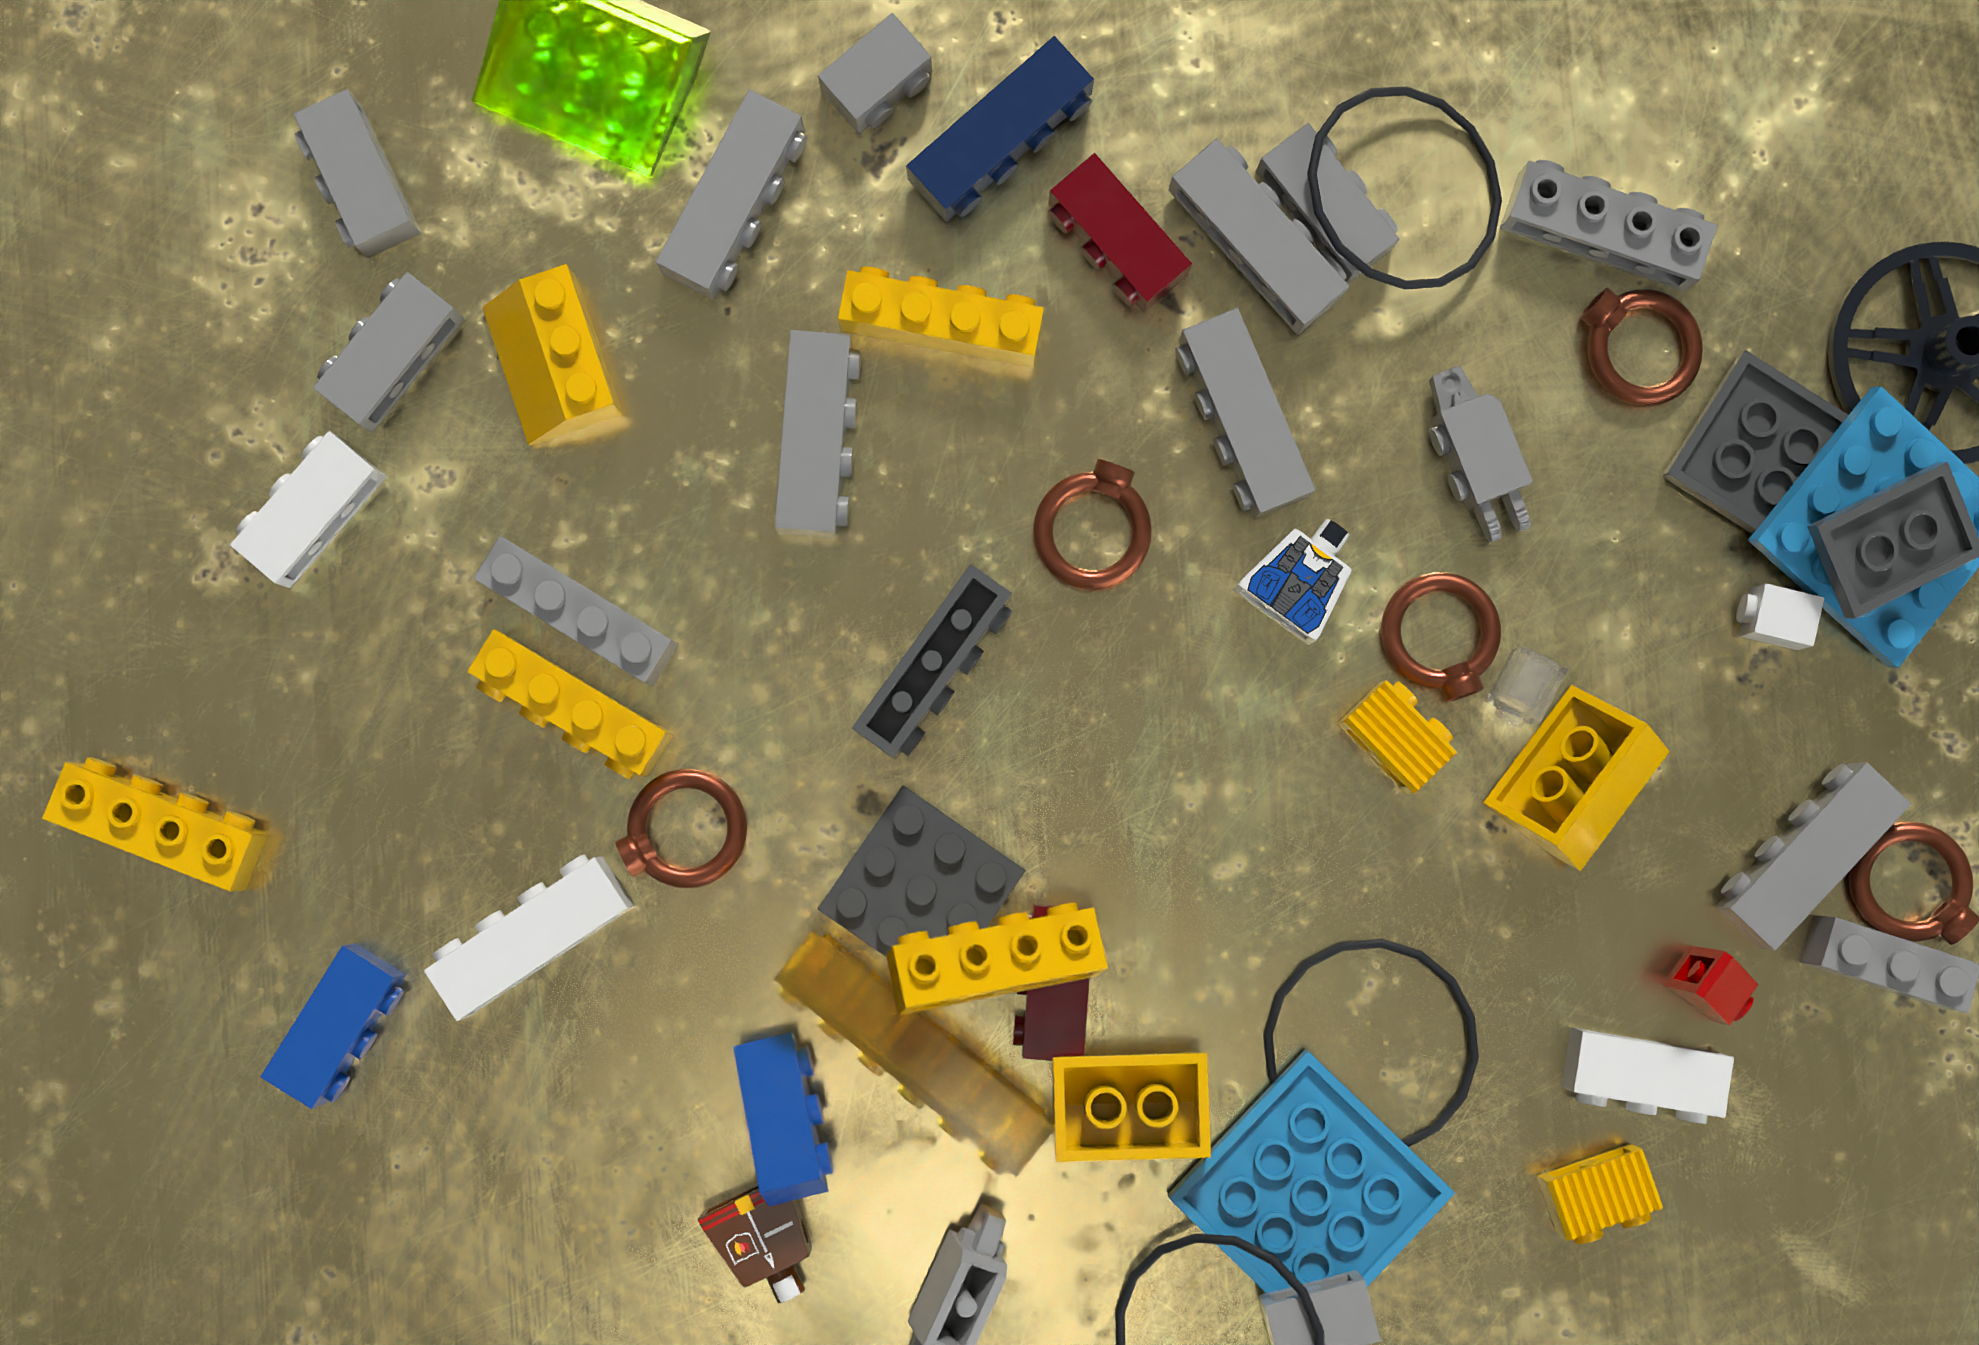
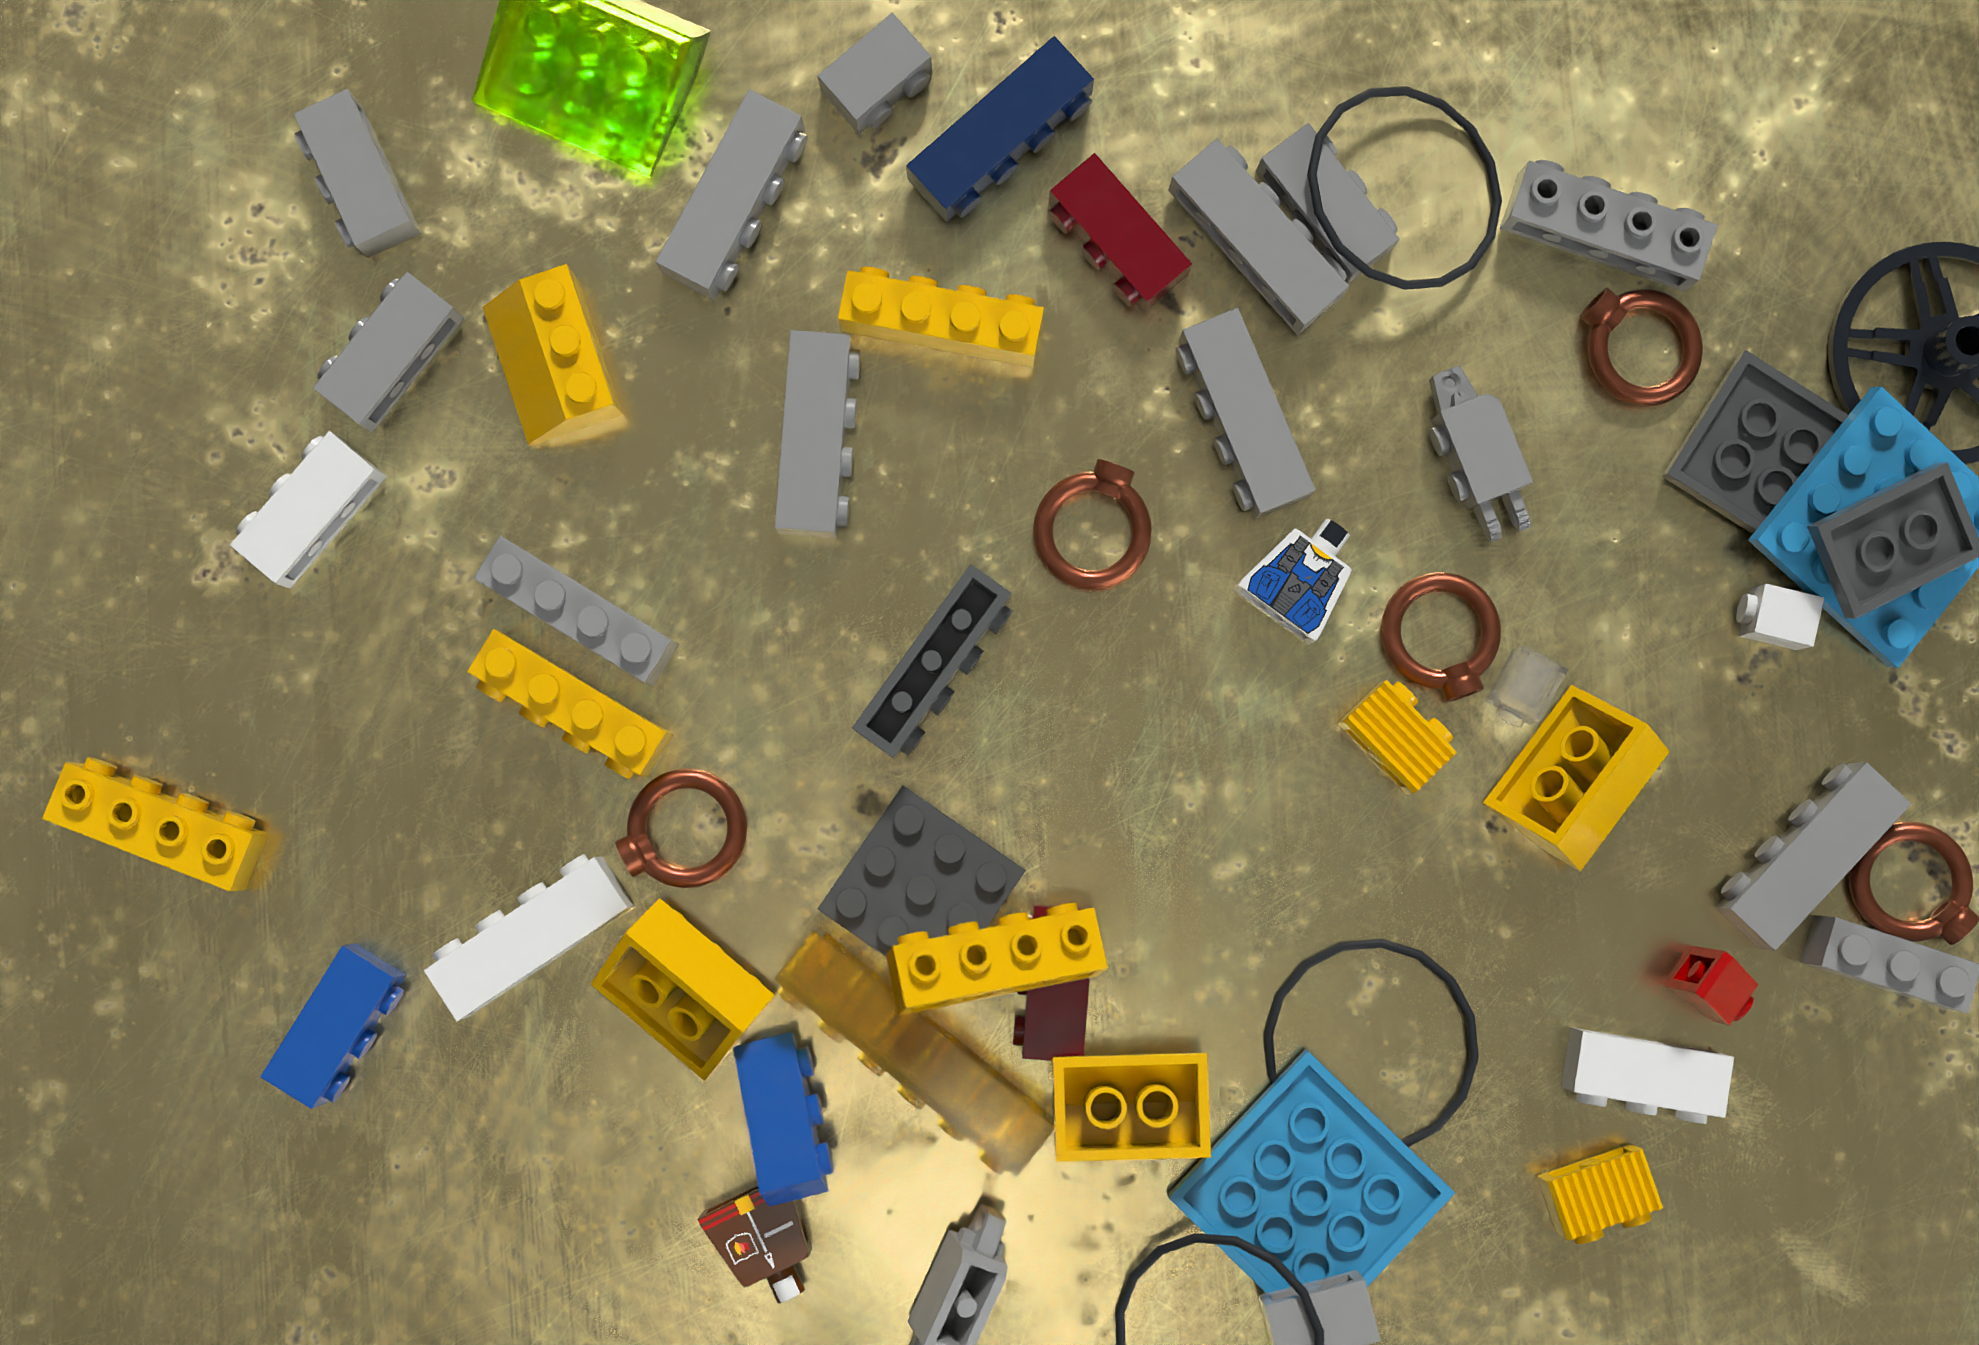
none -> yellow slope [591,898,775,1081]

